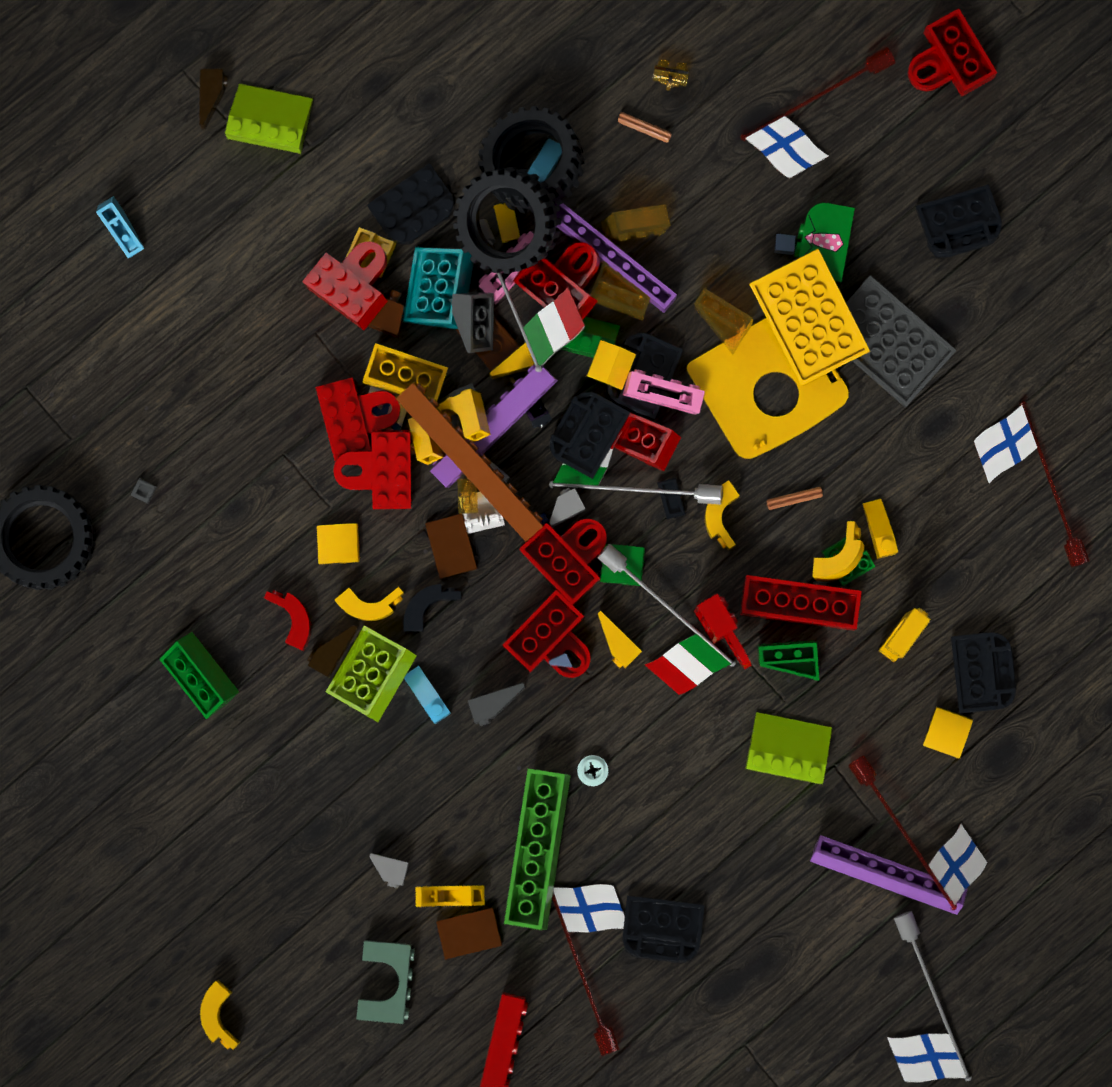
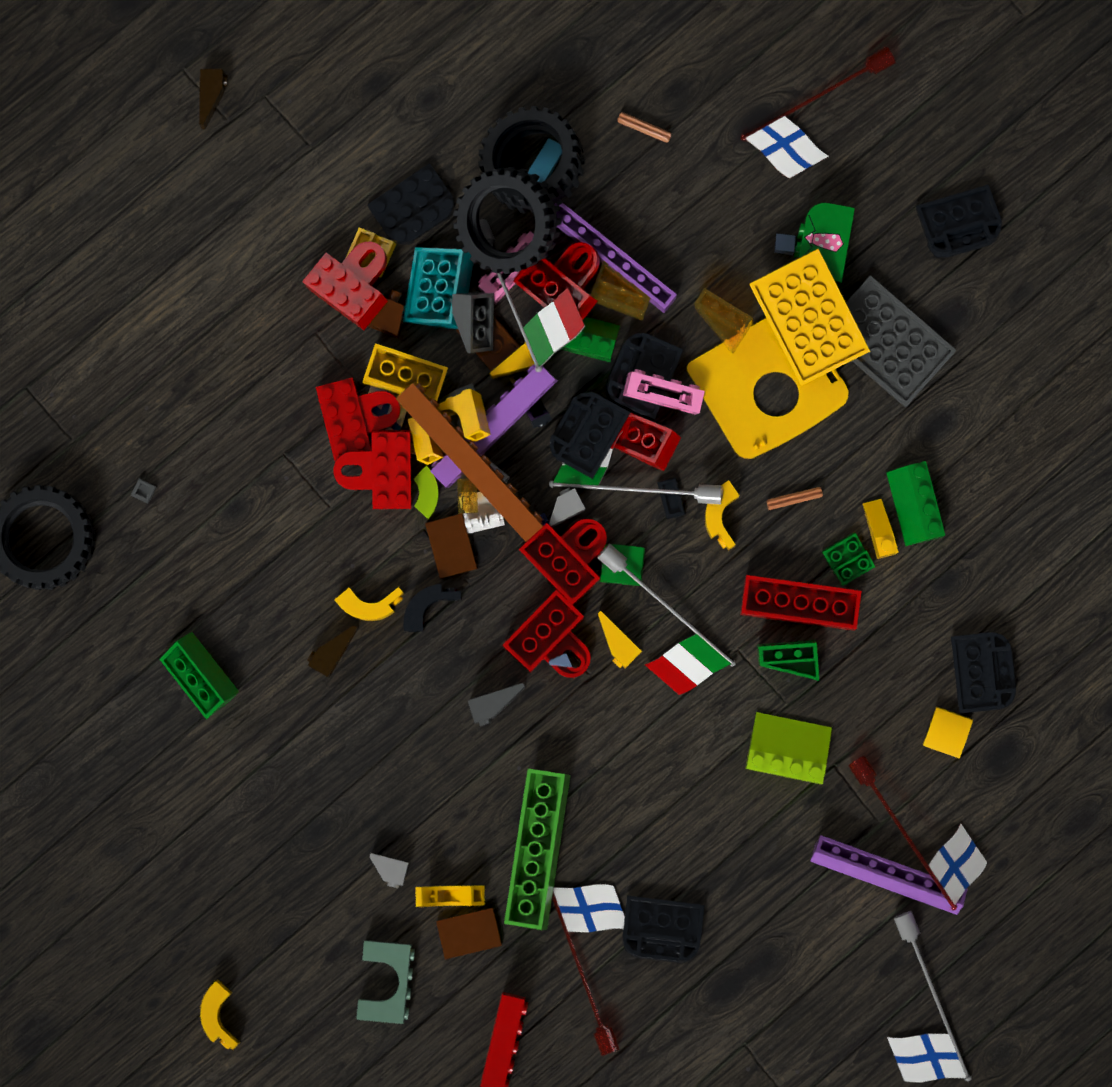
medium azure slope [96,196,144,258] -> none
lime slope [225,84,313,154] -> none
red arch [264,590,311,651] -> none
yellow slope [317,523,360,564] -> none
lime slope [326,626,417,722] -> none
medium azure slope [404,666,451,724] -> none
yellow tile [494,203,520,243] -> none
light aqua gear [577,755,608,786] -> none
yellow slope [587,340,636,390] -> none
clear yellow wedge [601,204,671,243] -> none
clear yellow hips [653,59,689,91] -> none
red brick [694,594,752,670] -> none
yellow arch [813,521,865,582] -> none
yellow arch [878,608,930,662] -> none
red brick [908,8,997,97] -> none
flag [974,401,1089,568] -> none
none -> lime tile [413,465,439,519]
none -> green slope [886,461,945,547]

